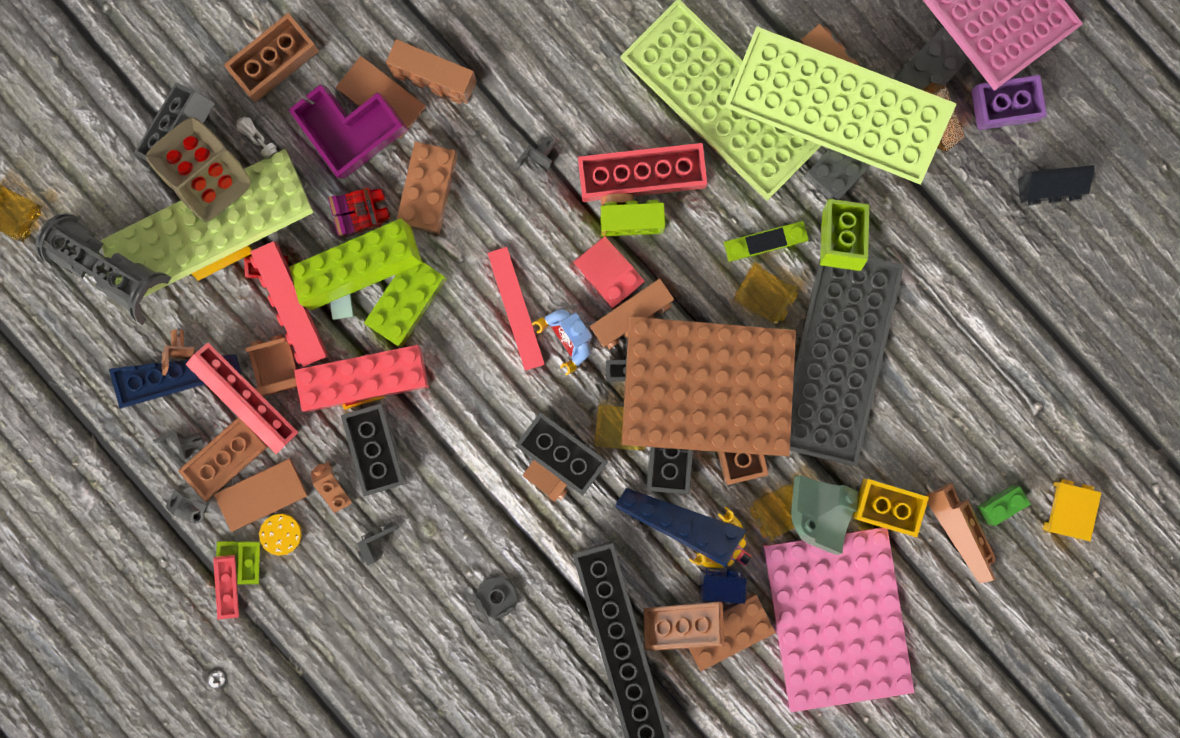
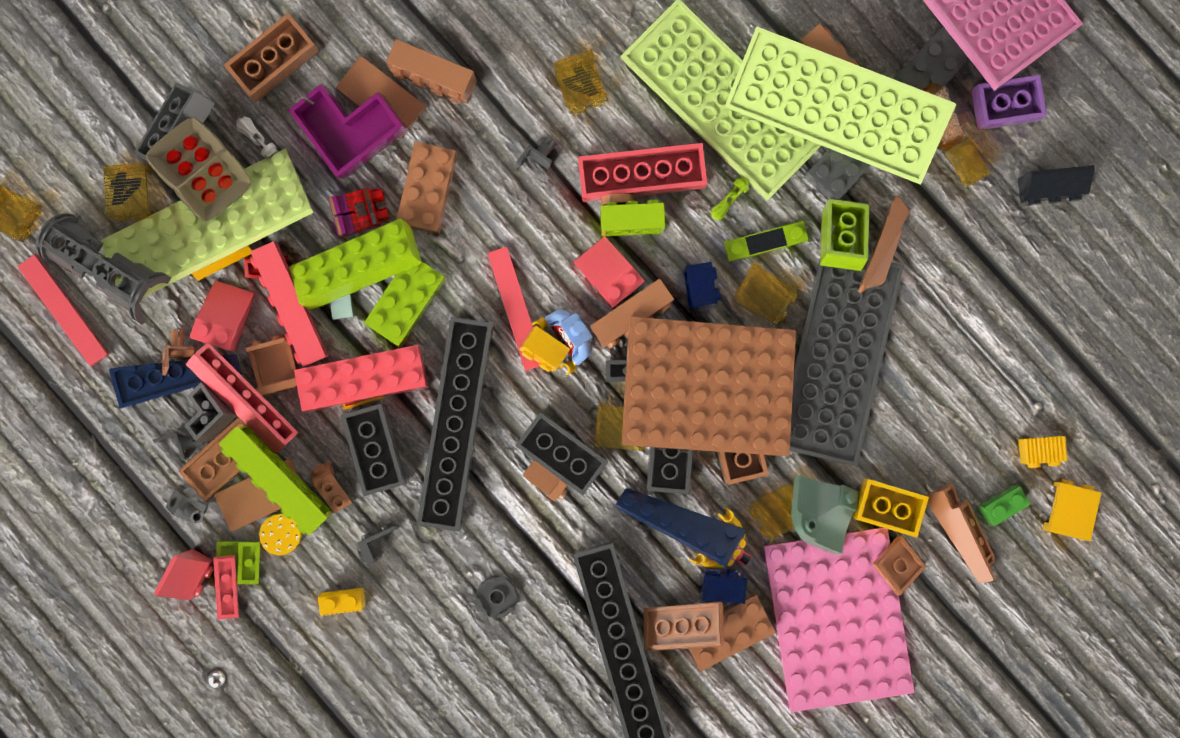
none -> coral tile [17,254,109,366]
none -> clear yellow panel [103,163,154,222]
none -> coral slope [154,549,214,600]
none -> dark grey brick [185,382,237,442]
none -> coral slope [189,280,255,352]
none -> lime brick [219,424,334,535]
none -> yellow brick [318,587,366,616]
none -> dark grey brick [417,317,494,532]
none -> yellow brick [519,326,570,372]
none -> clear yellow panel [553,49,608,115]
none -> clear blue brick [683,262,720,311]
none -> lime piece [711,176,750,220]
none -> nougat wedge [858,195,910,293]
none -> nougat tile [872,536,926,596]
none -> clear yellow brick [945,138,990,188]
none -> yellow brick [1018,436,1068,468]

